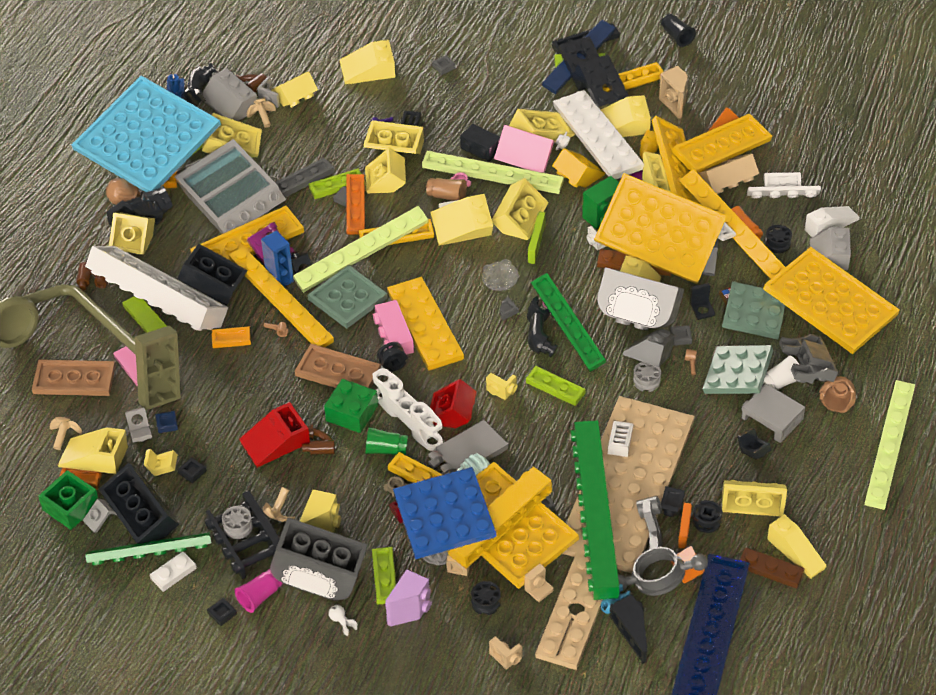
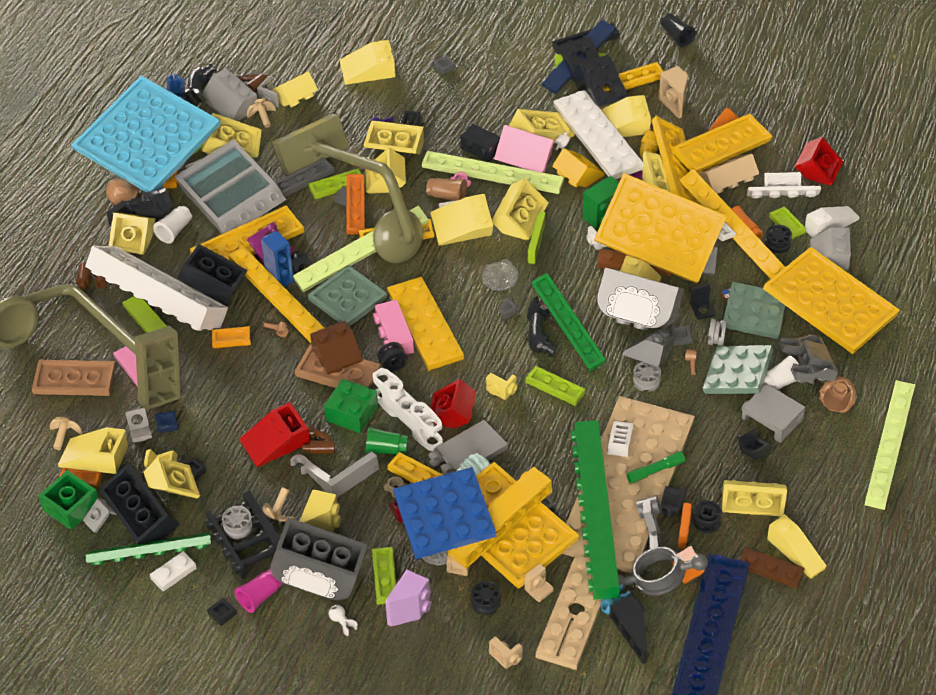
none -> light yellow slope [144,457,200,498]
none -> white plant [153,206,192,244]
none -> olive piece [272,114,423,263]
none -> light grey hinge [290,452,379,497]
none -> reddish brown slope [310,321,363,375]
none -> green piece [626,451,685,484]
none -> light grey wheel [708,318,727,346]
none -> lime tile [769,206,806,239]
none -> red slope [795,137,843,186]

